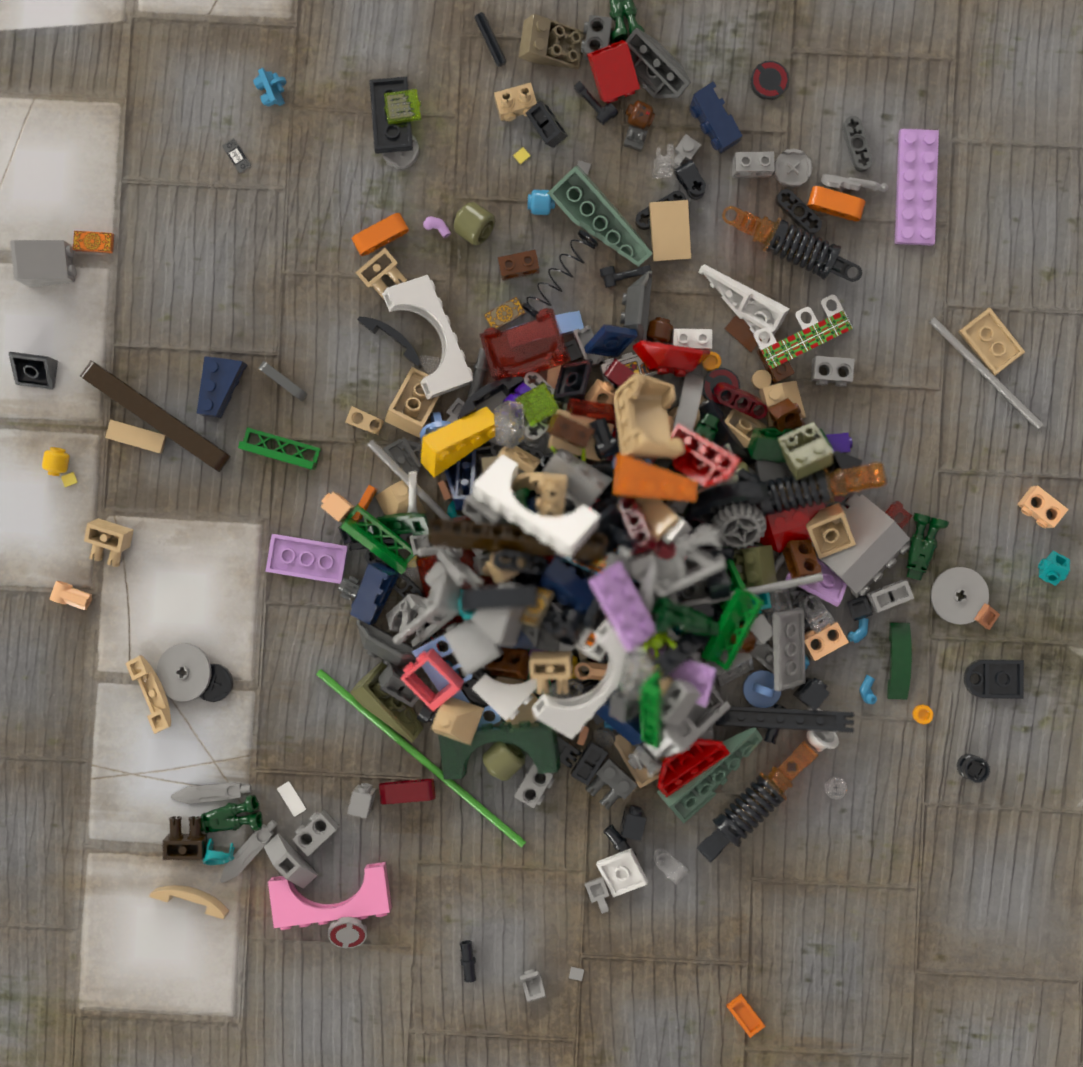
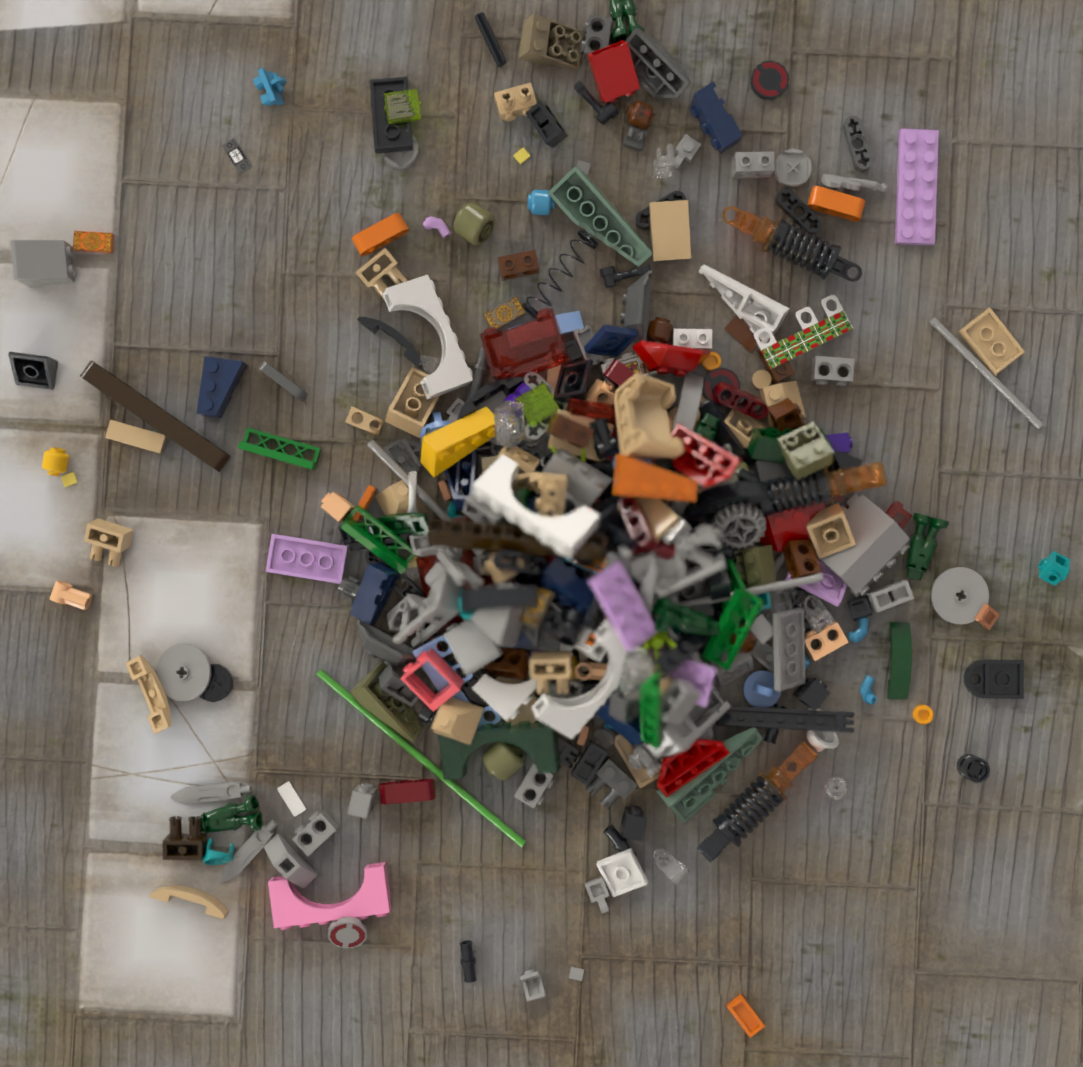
black piece [674,160,706,200] -> none
light nougat brick [1017,486,1069,529] -> none

